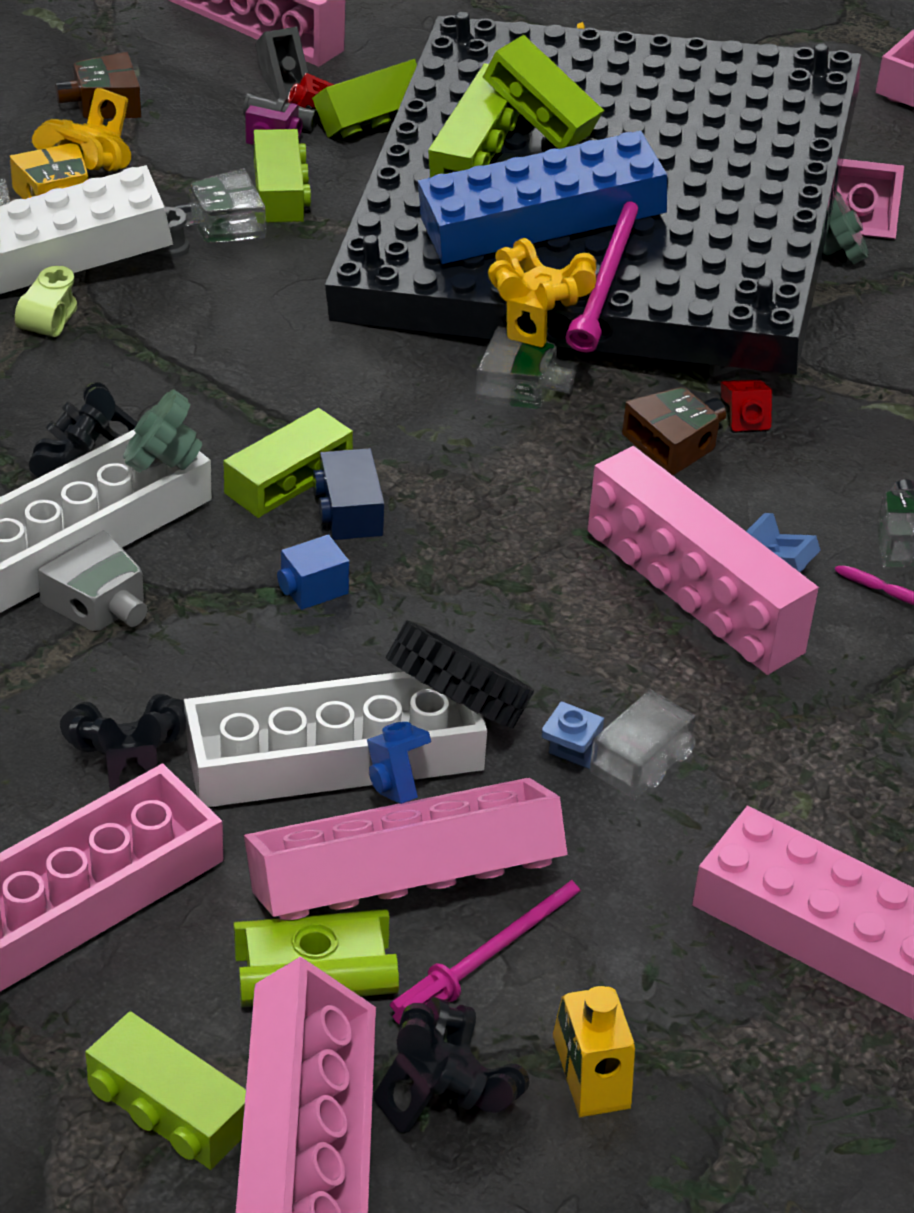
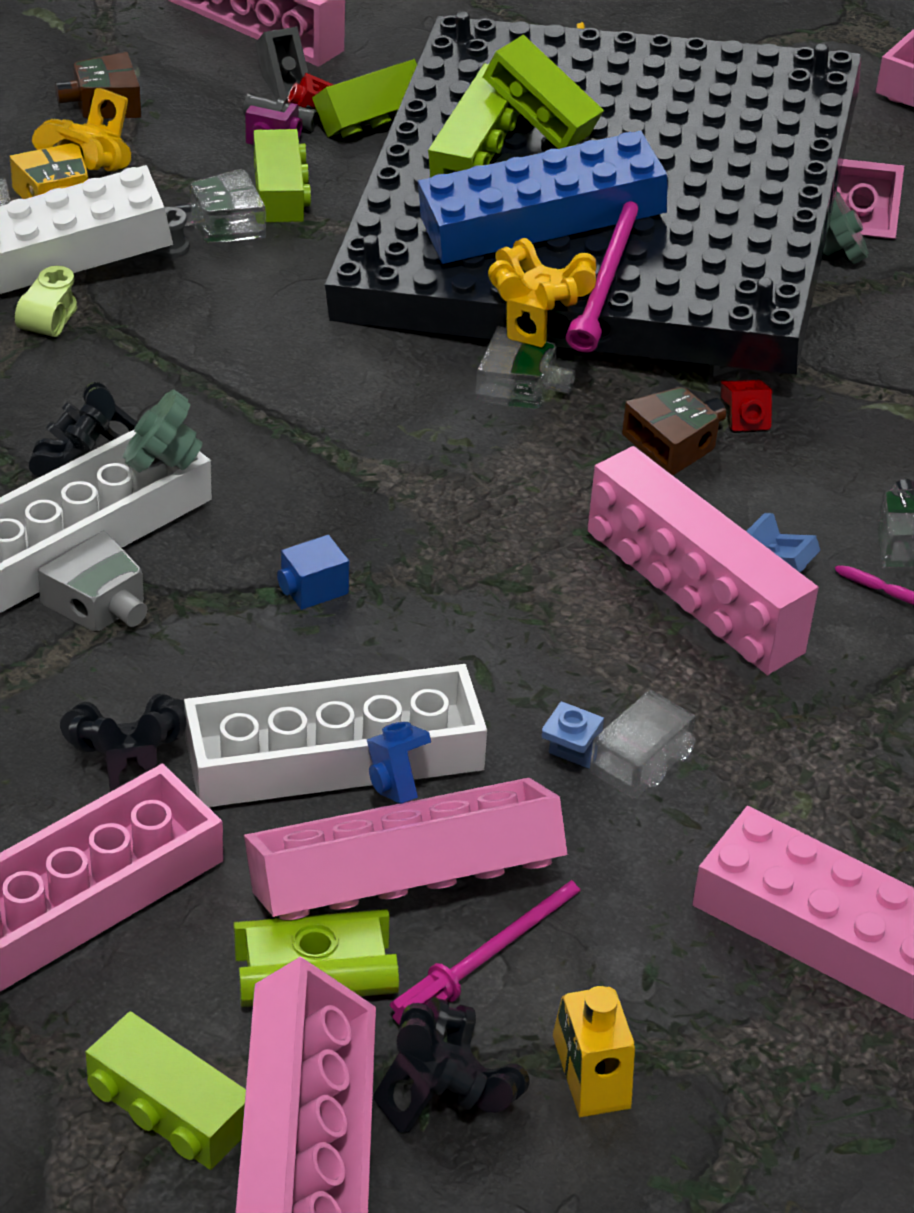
lime brick [224,407,353,518] -> none
brick [313,448,384,540] -> none
black tyre [386,620,534,729] -> none

